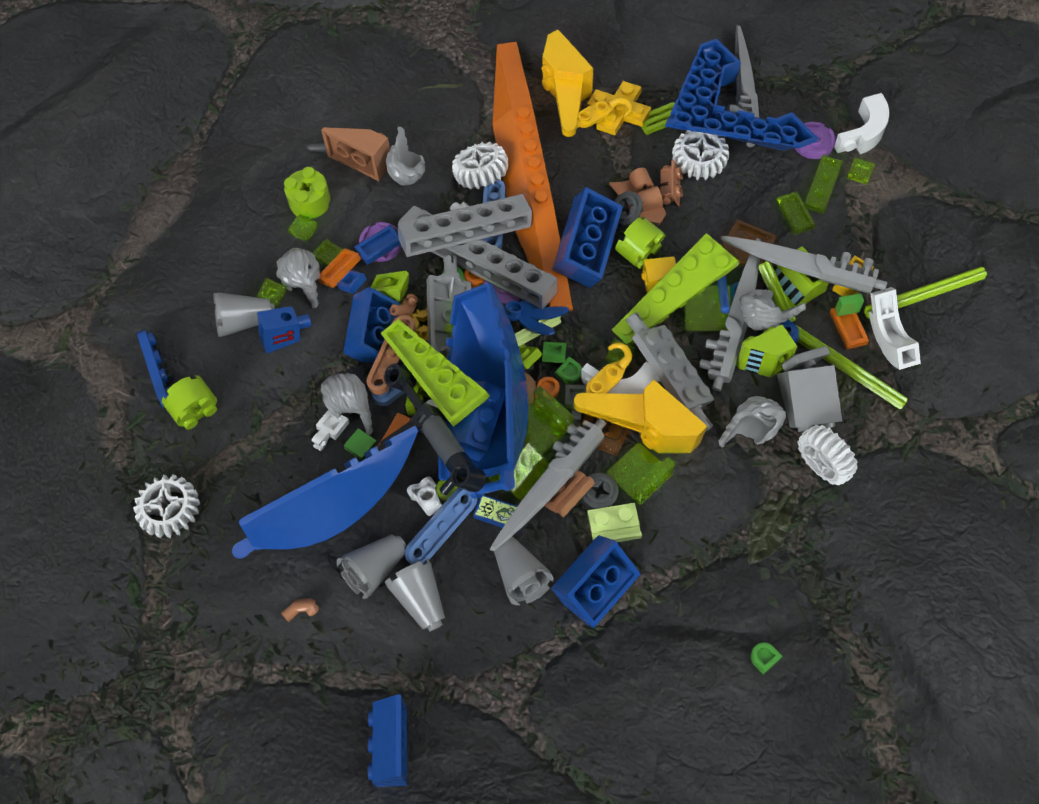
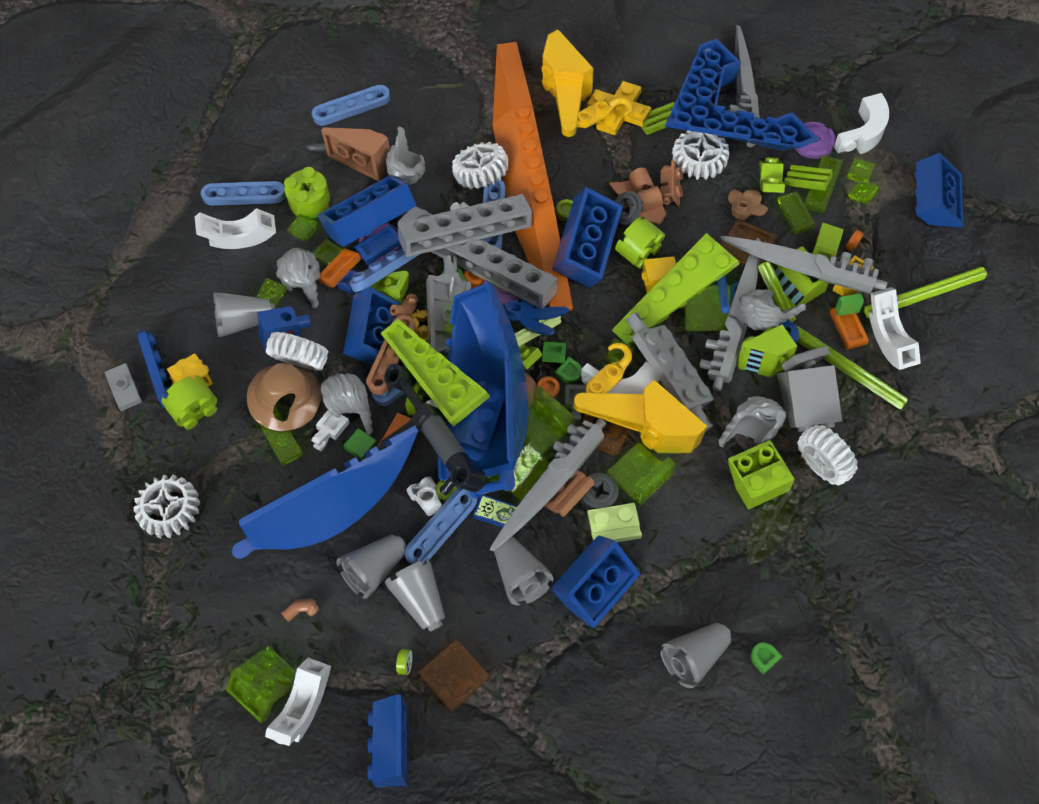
none -> light grey plate [105,363,142,411]
none -> yellow head [167,354,213,386]
none -> white arch [195,208,276,249]
none -> medium blue plate [201,181,286,206]
none -> clear neon green bracket [226,647,296,723]
none -> medium nougat piece [247,363,322,431]
none -> clear neon green tile [258,406,303,466]
none -> white arch [265,658,331,746]
none -> white gear [266,332,328,371]
none -> medium blue plate [312,85,390,126]
none -> blue brick [318,175,417,247]
none -> medium blue plate [349,248,420,292]
none -> lime tile [396,649,413,676]
none -> clear orange tile [418,639,490,712]
none -> lime tile [556,199,573,221]
none -> light grey cone [660,623,731,688]
none -> medium nougat plate [728,189,768,220]
none -> lime slope [728,440,795,510]
none -> lime slope [759,157,785,193]
none -> lime tile [784,165,833,191]
none -> lime slope [812,223,844,260]
none -> orange tile [845,229,864,252]
none -> clear neon green tile [848,181,879,204]
none -> blue slope [915,153,964,227]

